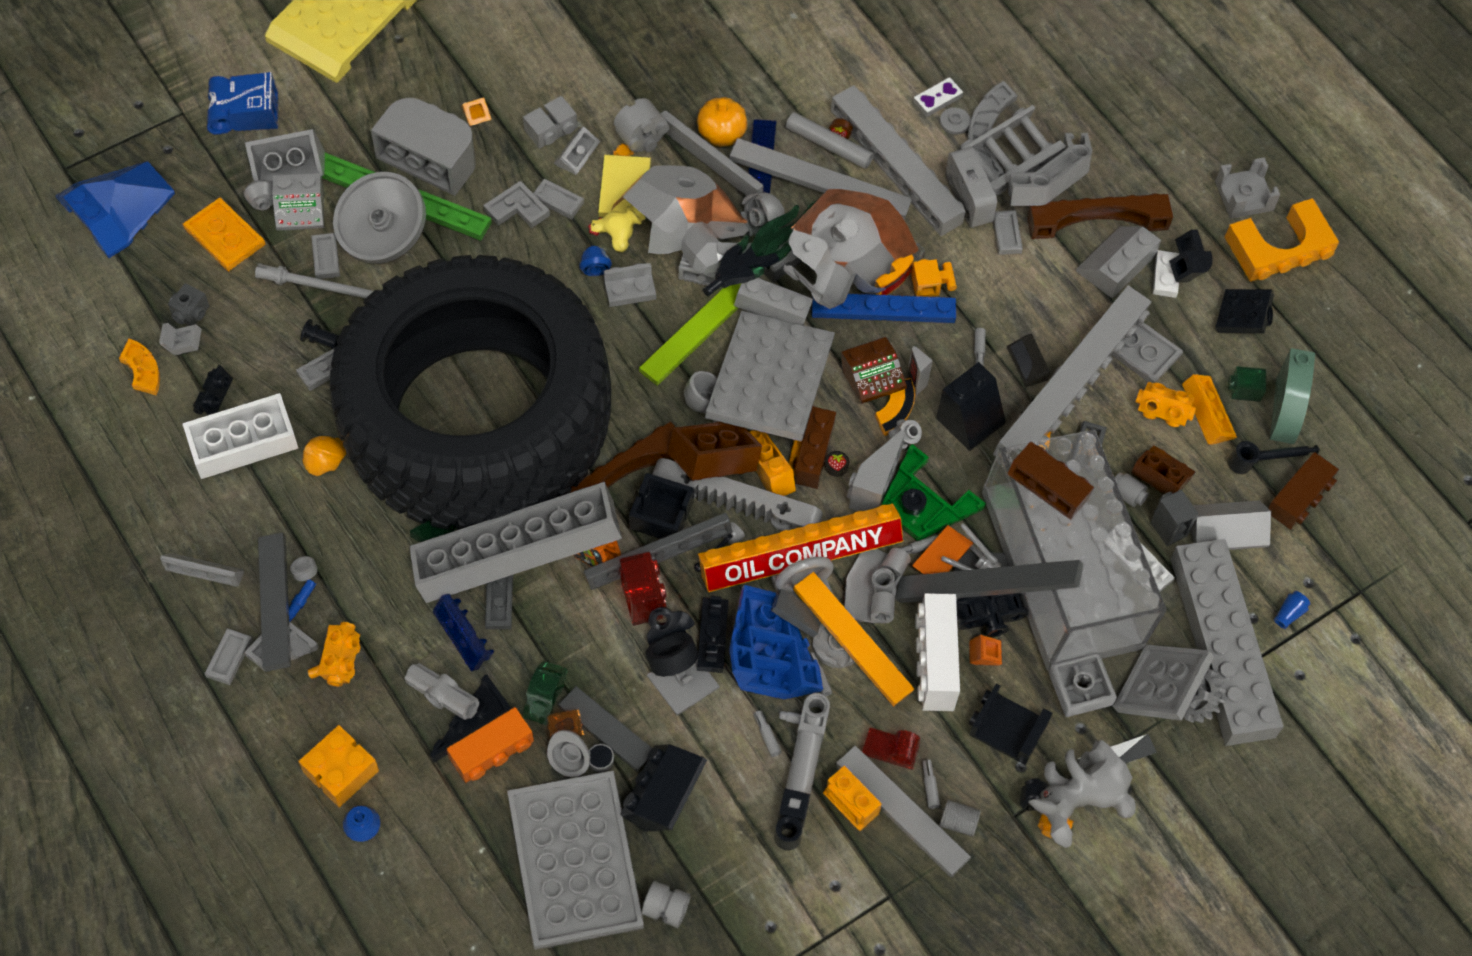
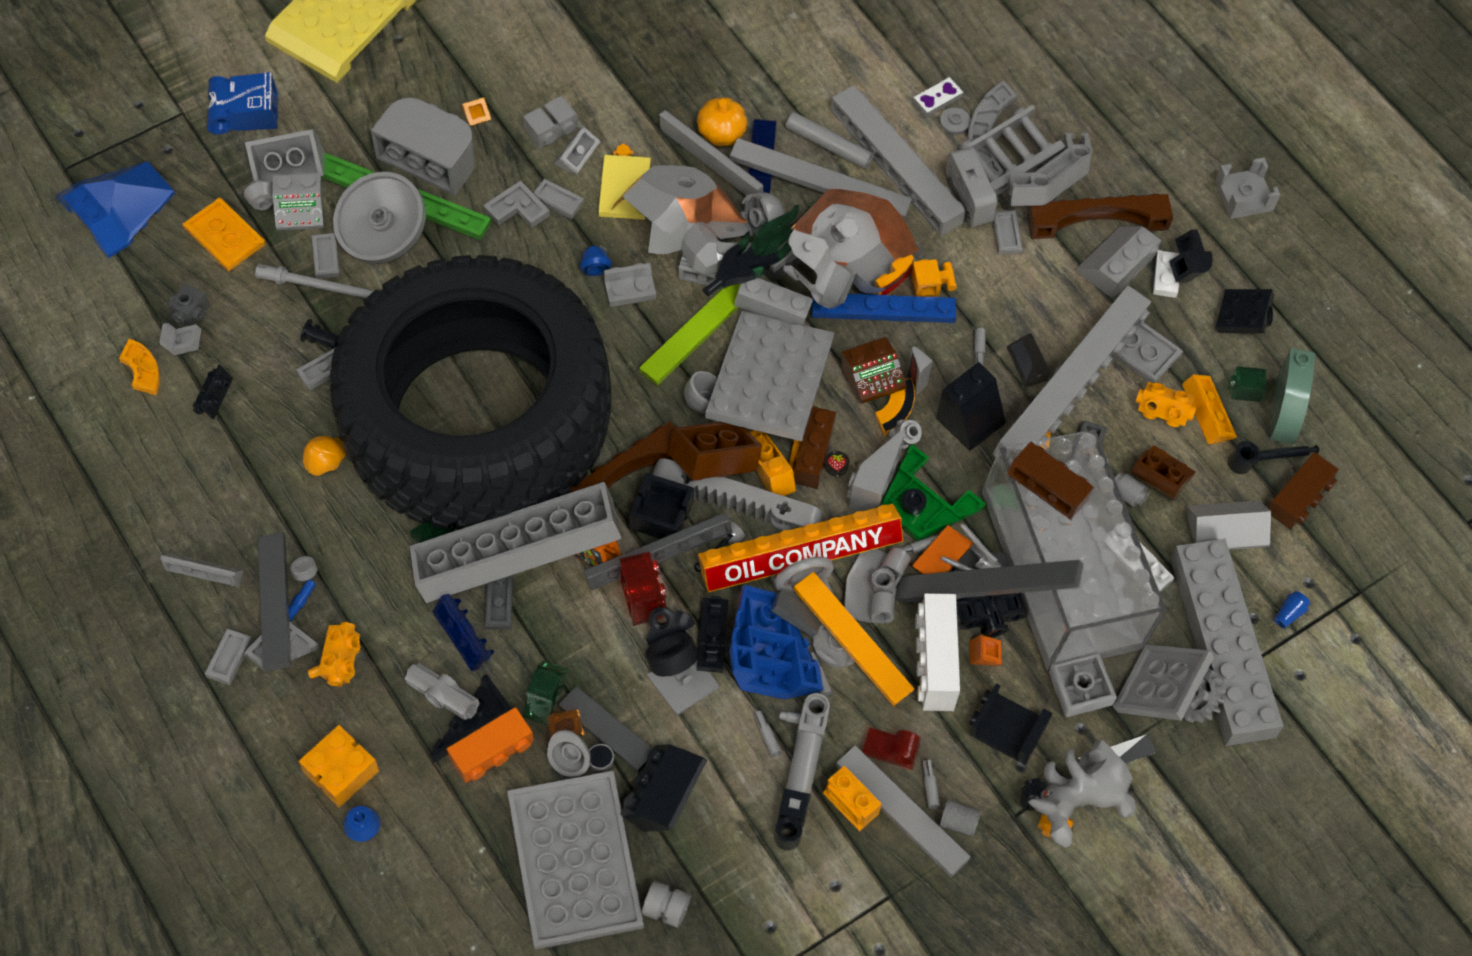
white brick [182,393,298,479] -> none
light yellow animal [589,205,646,253] -> none
light grey brick [614,98,670,152] -> none
reddish brown tile [829,118,853,139] -> none
dark grey brick [1151,490,1198,547] -> none
light orange arch [1225,198,1339,282] -> none

